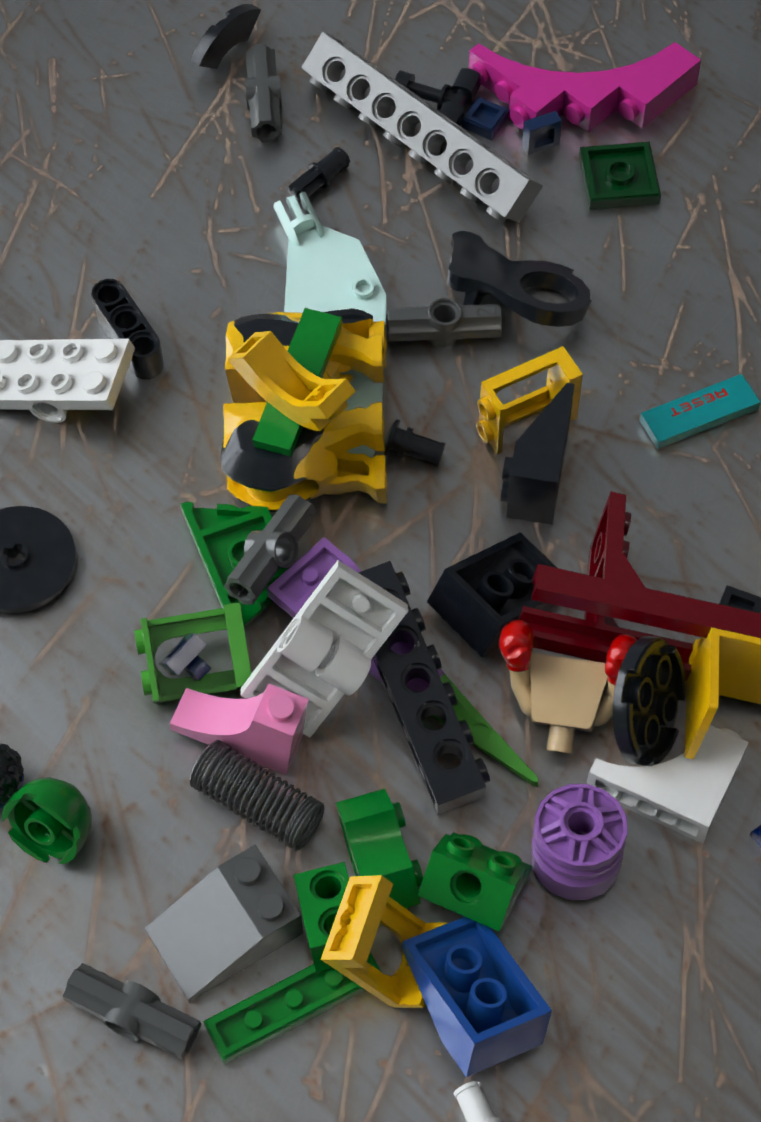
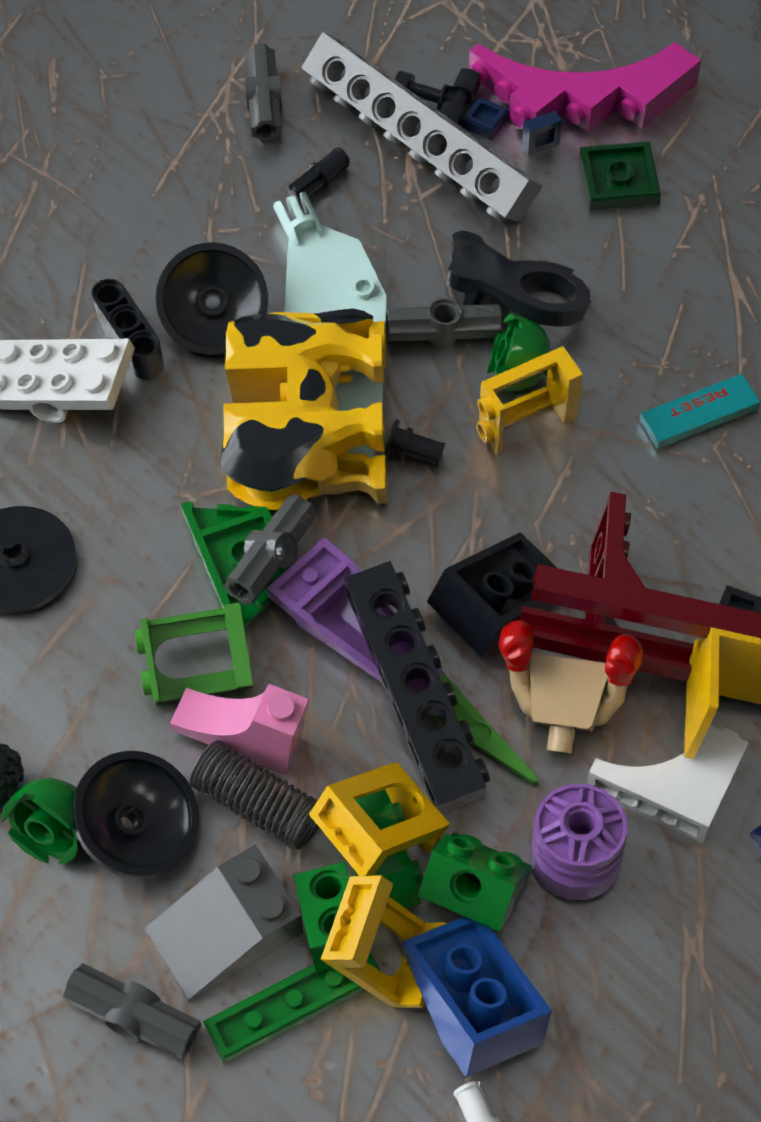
dark blue tile [159,633,212,681] -> none
black tile [190,4,261,69] -> none
yellow arch [228,331,356,431] -> none
white plate [241,560,408,738] -> none
green tile [252,308,343,457] -> none
black slope [500,383,575,525] -> none
black tile [613,636,686,766] -> none
none -> black dish [72,751,199,879]
none -> black dish [156,242,268,355]
none -> yellow panel [309,762,450,876]
none -> green cylinder [487,313,550,392]

